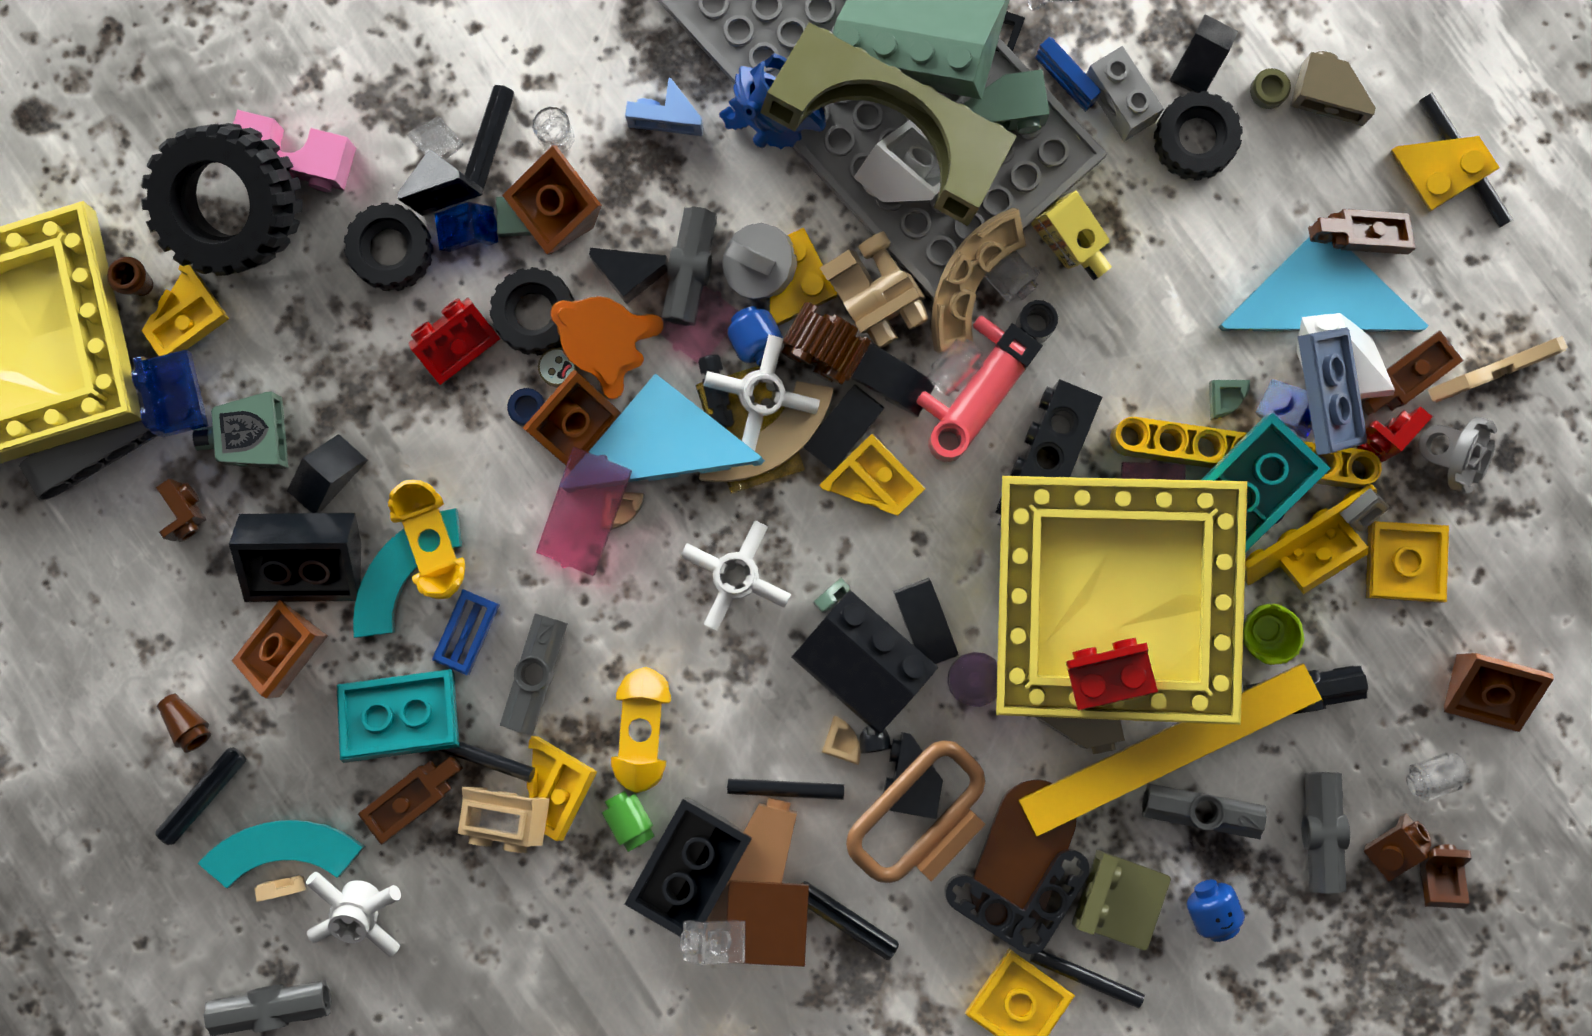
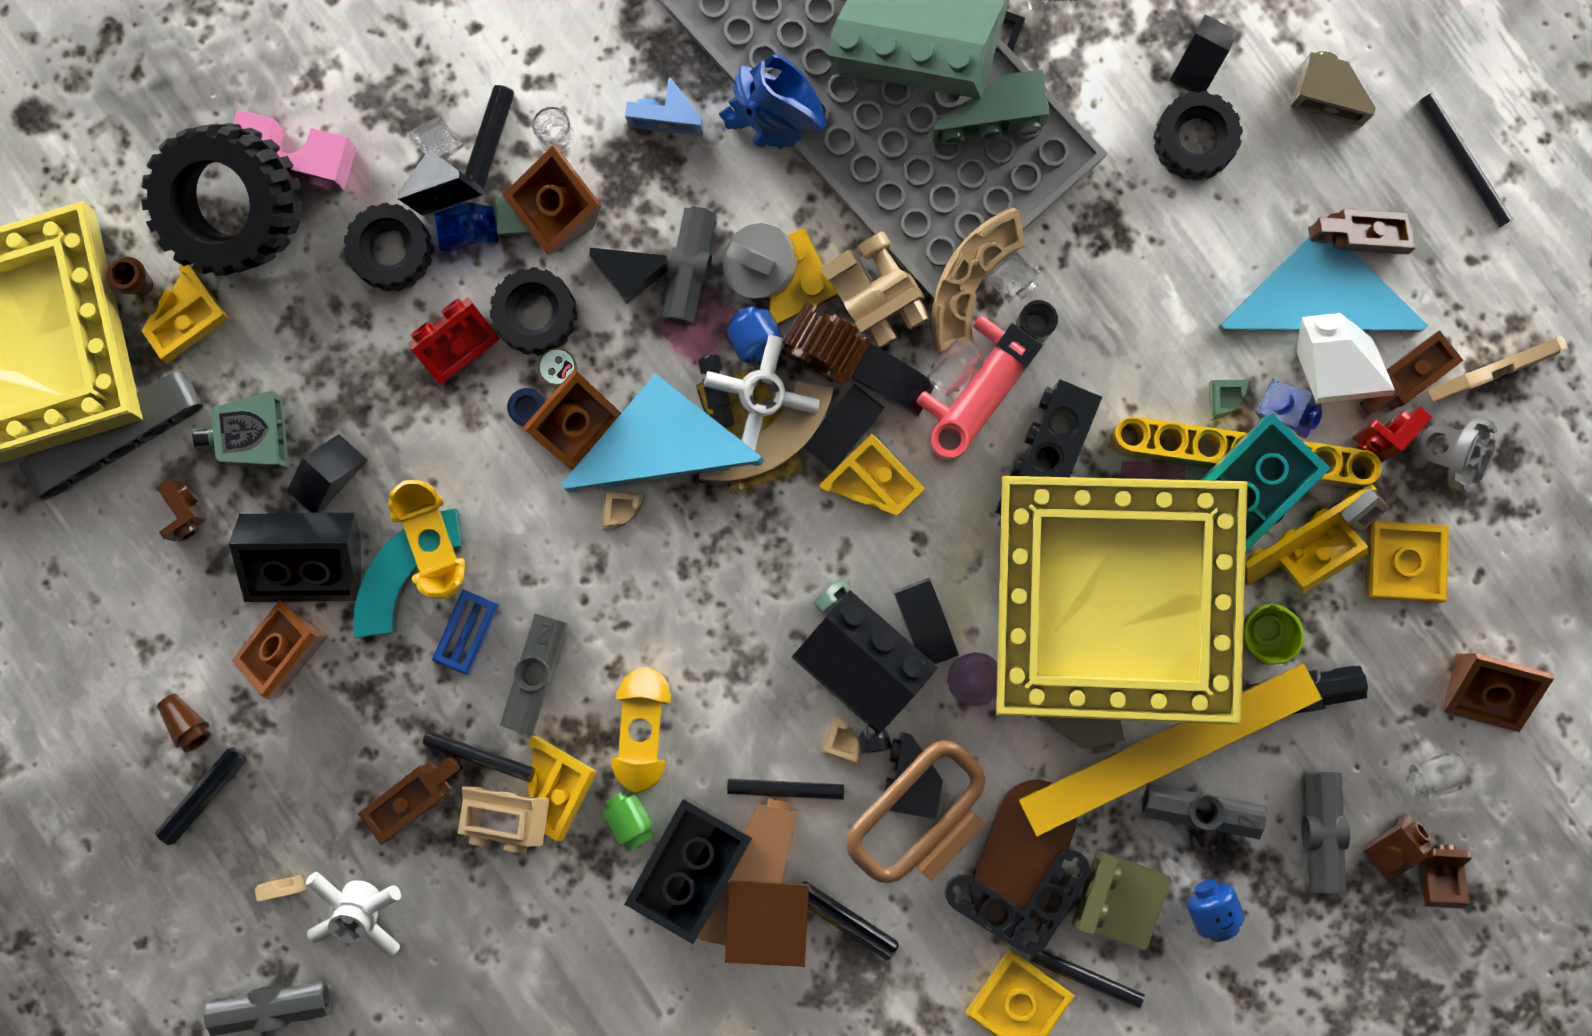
clear blue bracket [131,349,208,438] -> none
teal tile [197,820,366,888] -> none
teal tile [337,669,459,763] -> none
clear pink piece [536,447,632,576] -> none
orange tile [550,296,663,399] -> none
clear bracket [680,920,745,965] -> none
white bar [681,520,791,631] -> none
olive arch [760,22,1017,226] -> none
white slope [854,120,940,202] -> none
light yellow torso [1031,190,1112,281] -> none
blue tile [1035,37,1101,112] -> none
red bracket [1066,638,1158,711] -> none
light grey brick [1086,46,1164,142] -> none
olive tile [1250,68,1291,109] -> none
sand blue tile [1297,327,1368,455] -> none
yellow wing [1391,136,1500,212] -> none

